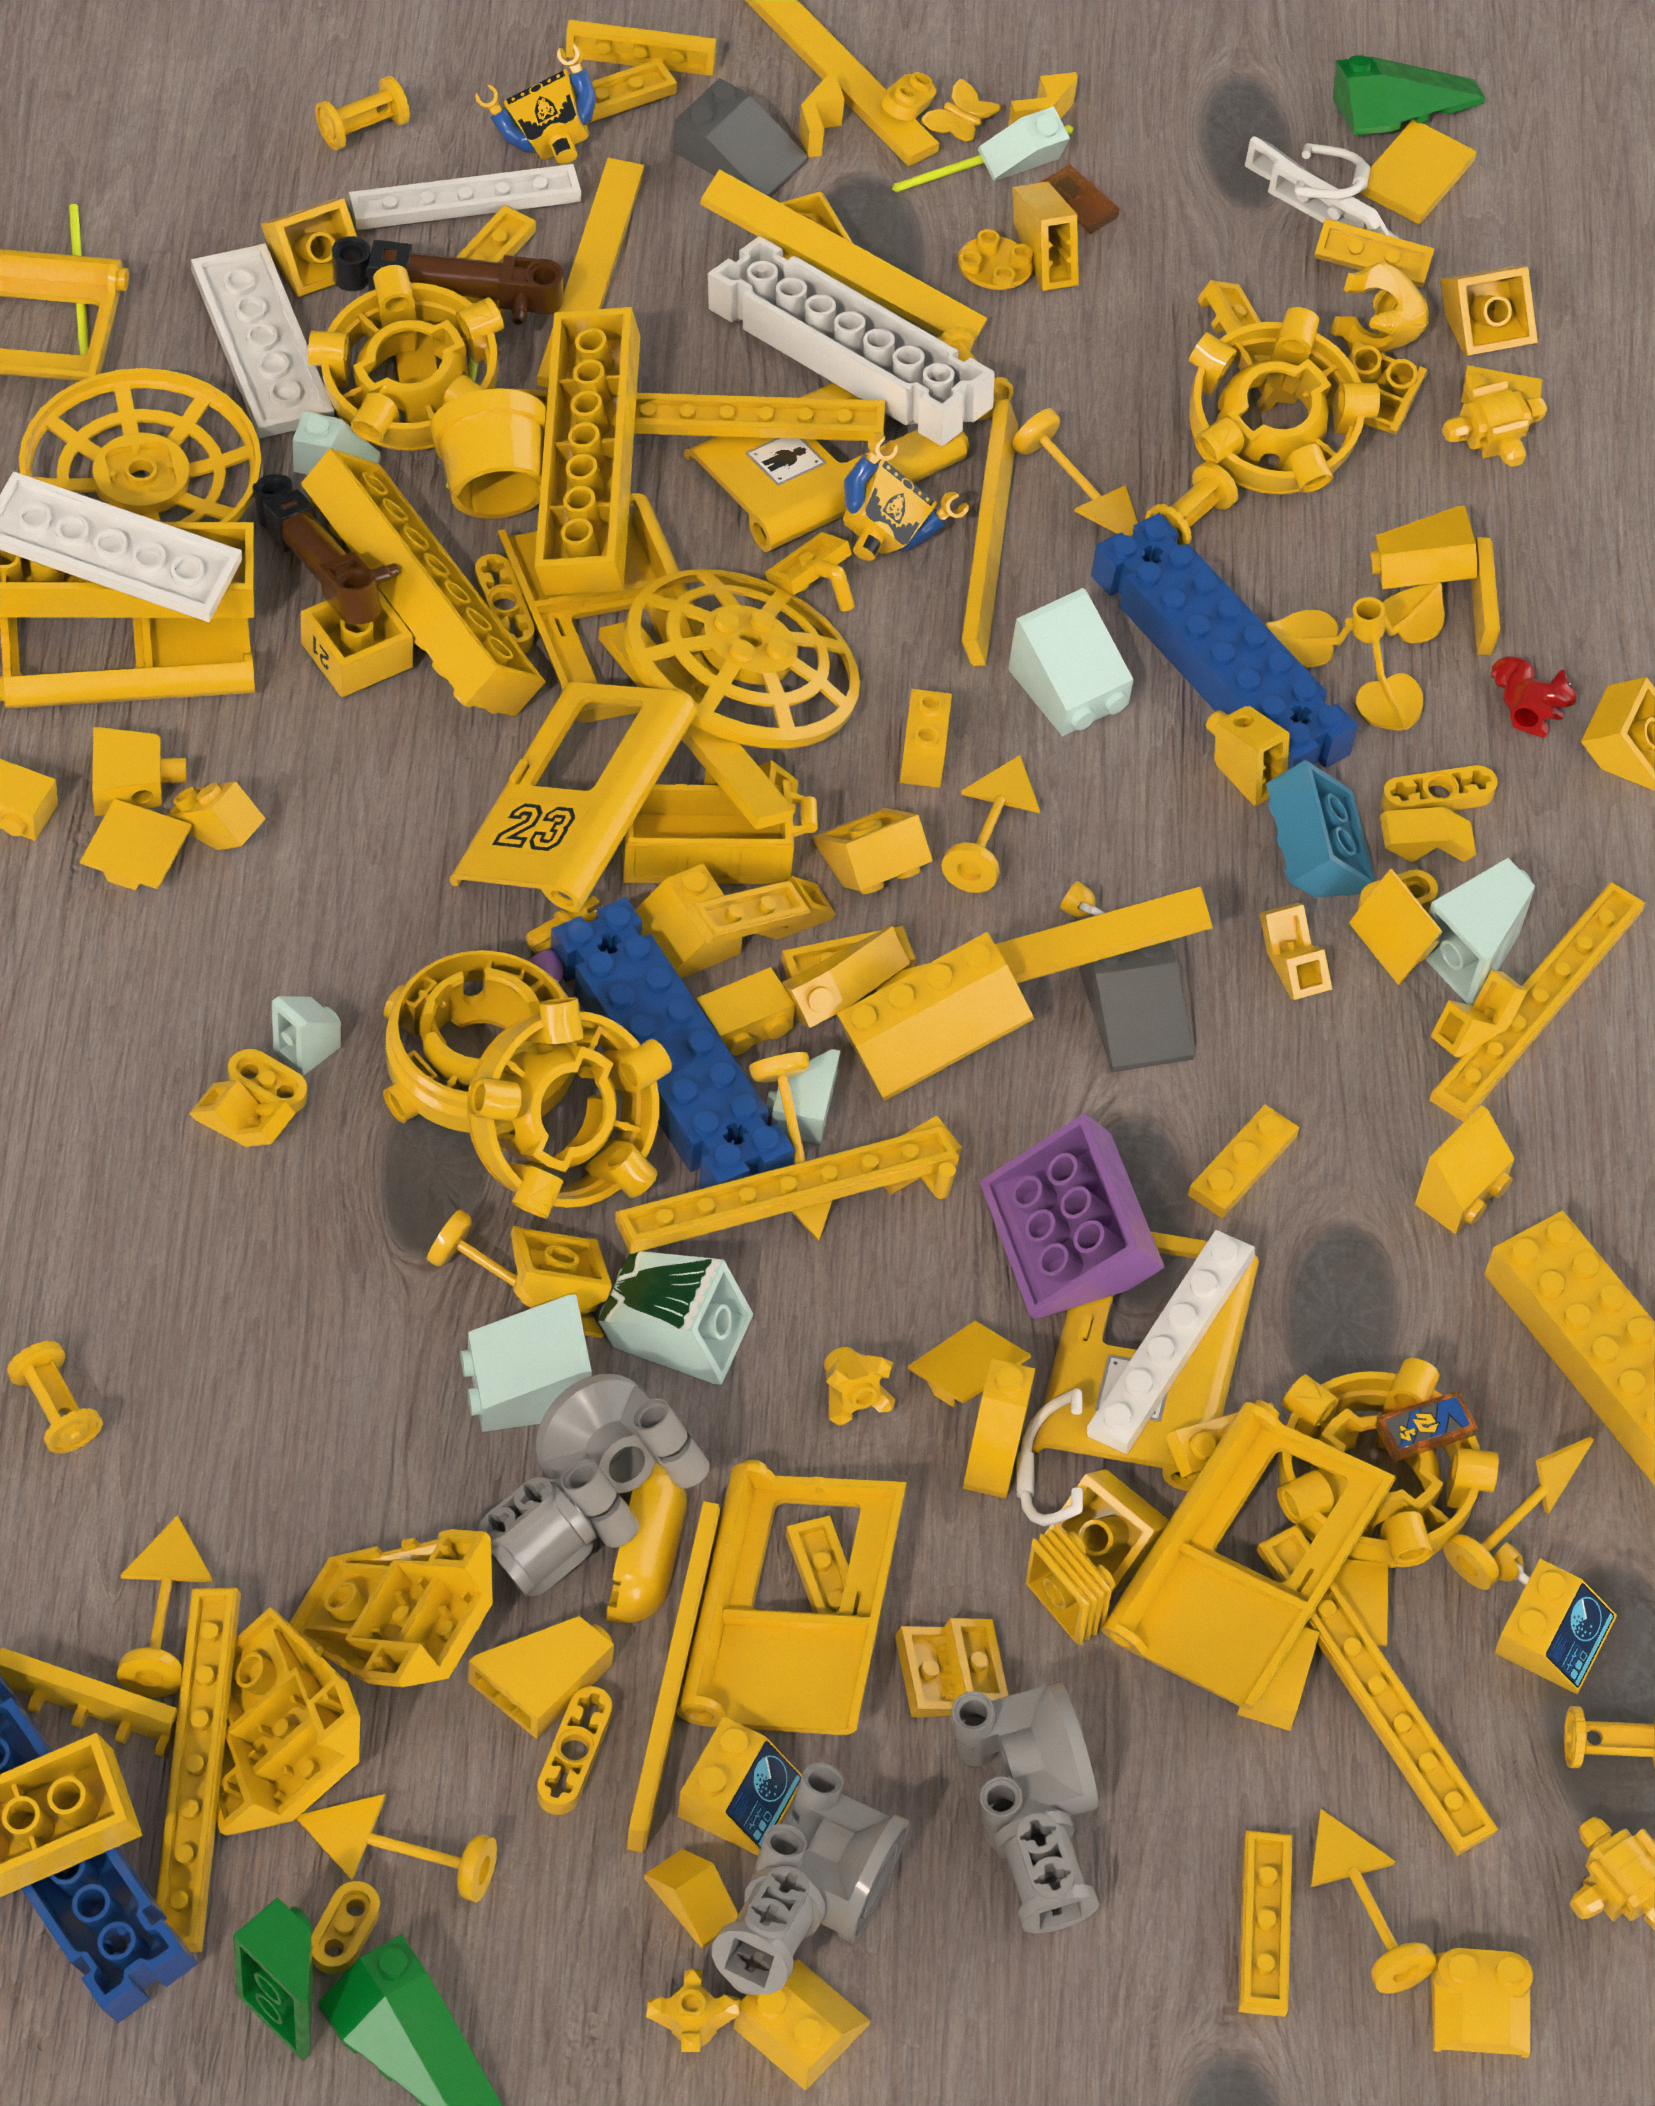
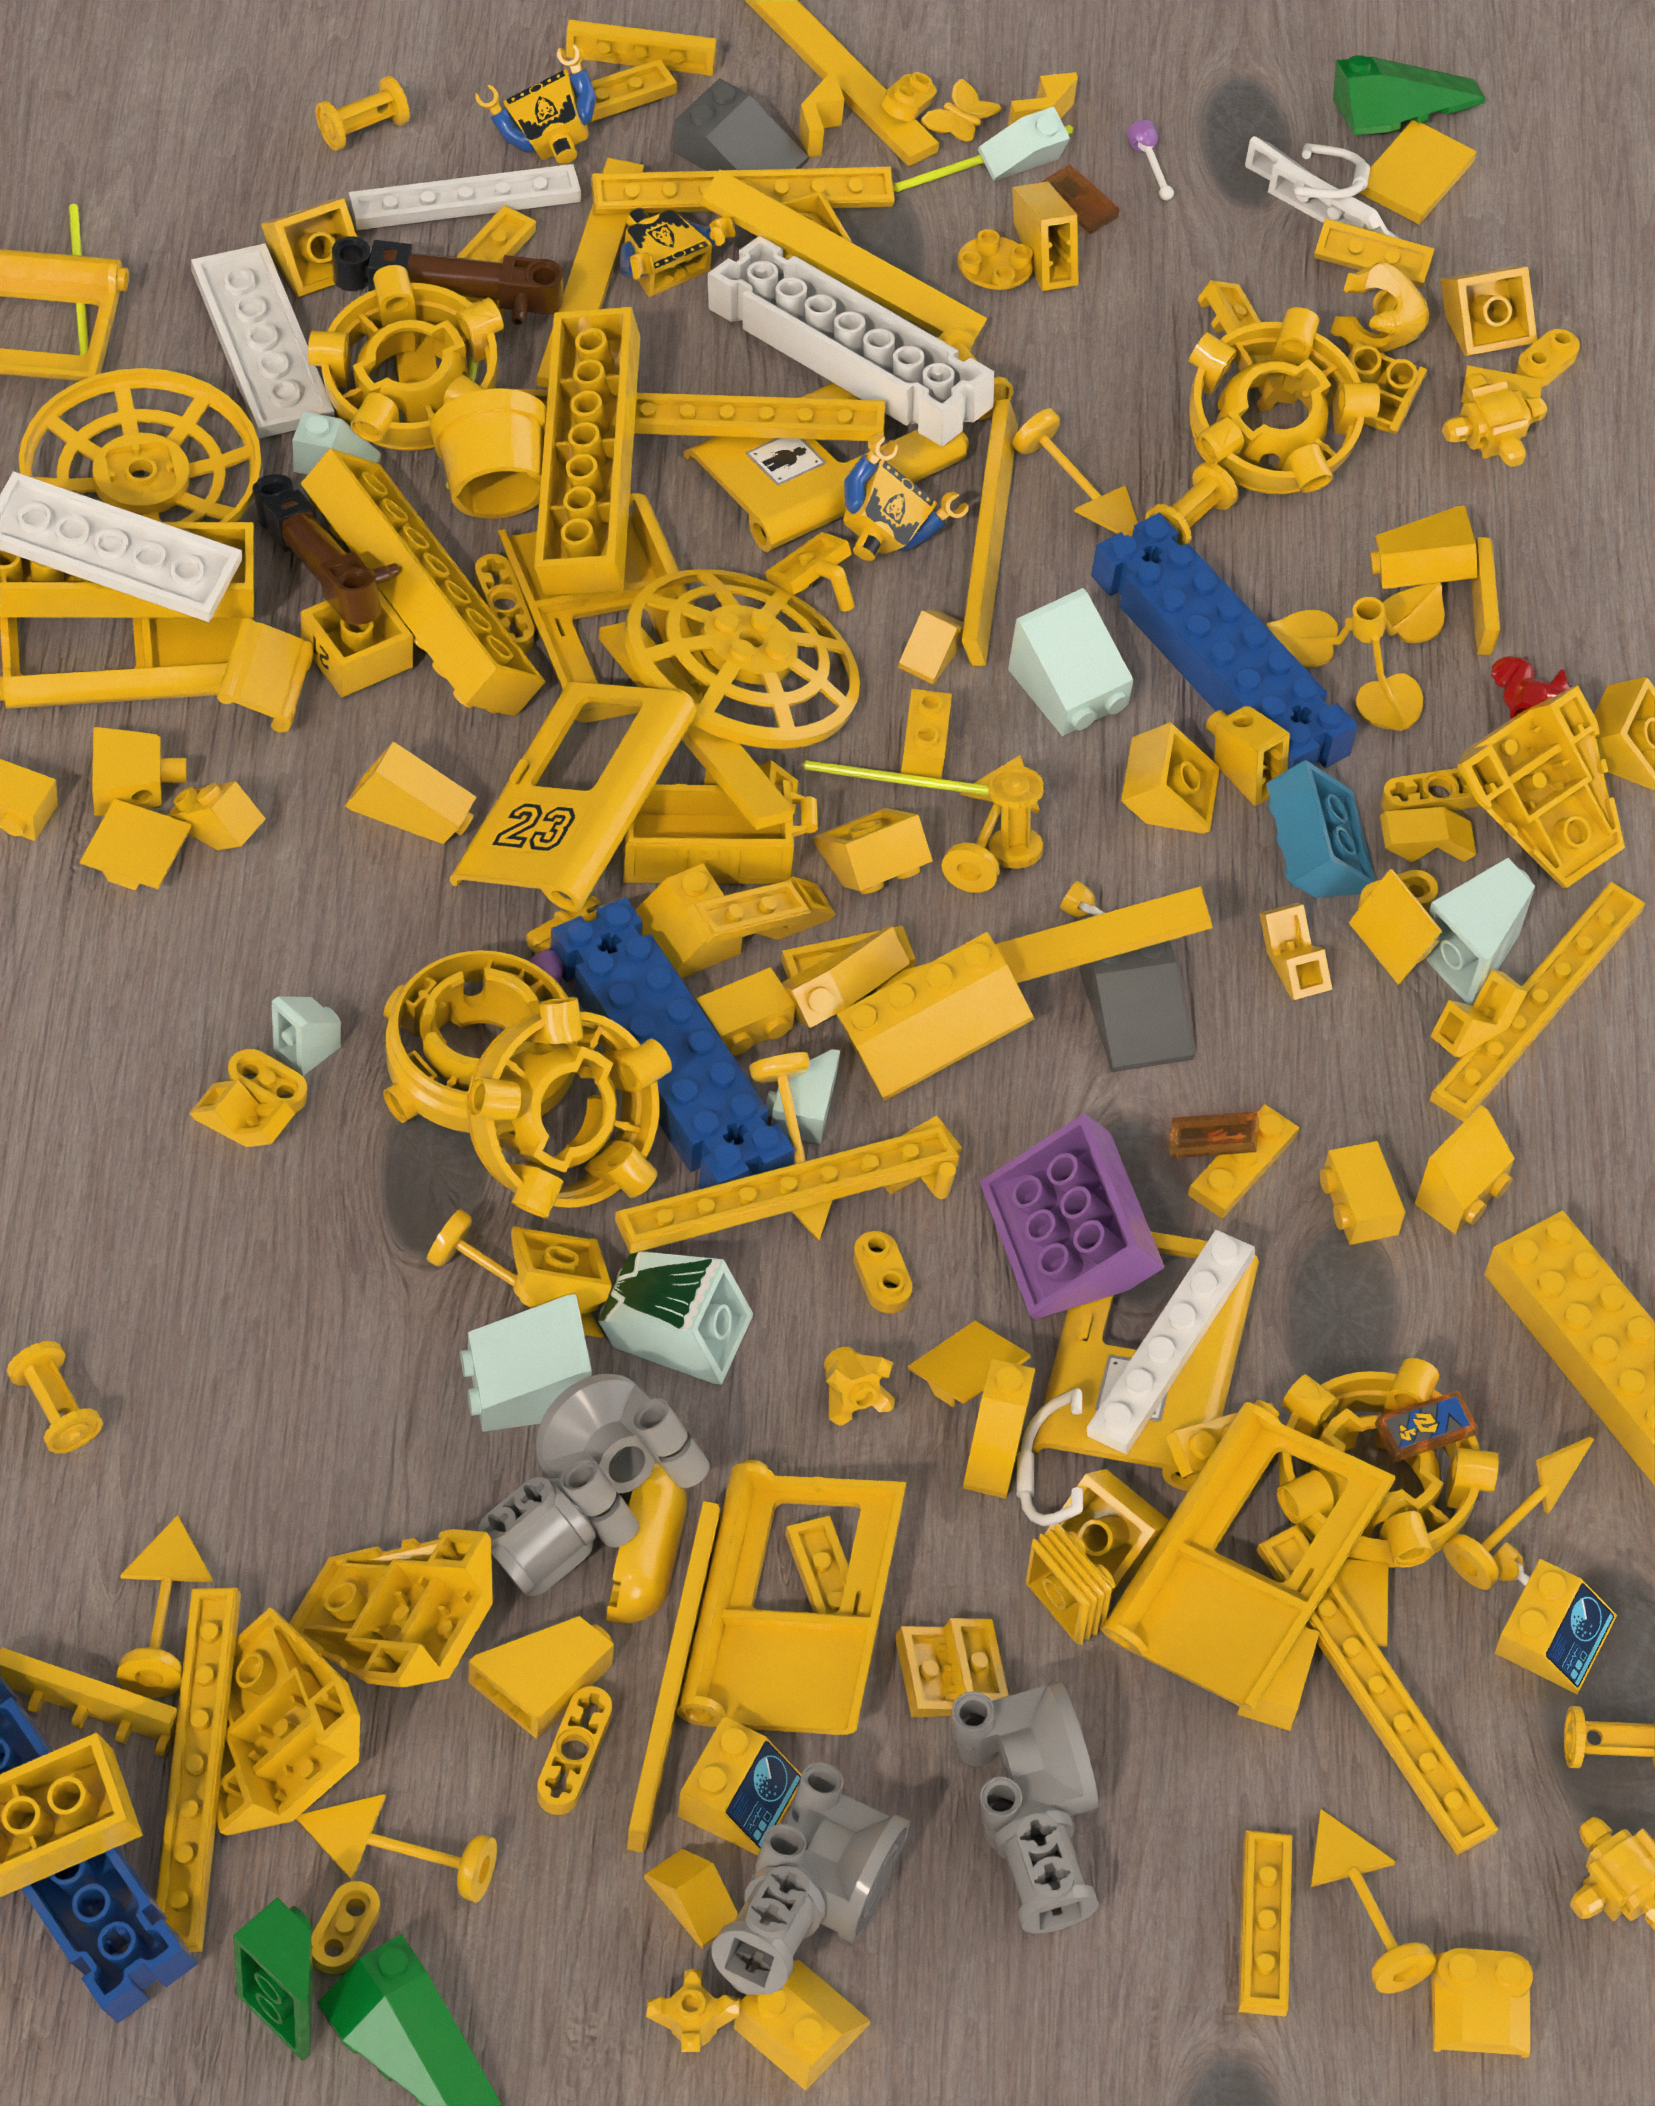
none -> yellow piece [217,618,314,733]
none -> yellow slope [345,741,476,844]
none -> yellow tile [591,166,895,214]
none -> torso [620,208,737,297]
none -> neon yellow axle [801,760,989,796]
none -> yellow plate [853,1231,913,1314]
none -> yellow slope [898,610,964,685]
none -> yellow hose [988,766,1044,869]
none -> yellow slope [1121,722,1220,834]
none -> hinge [1126,120,1174,201]
none -> clear orange tile [1169,1111,1259,1159]
none -> yellow brick [1319,1141,1406,1245]
none -> yellow wedge [1457,686,1625,888]
none -> yellow plate [1516,329,1580,387]

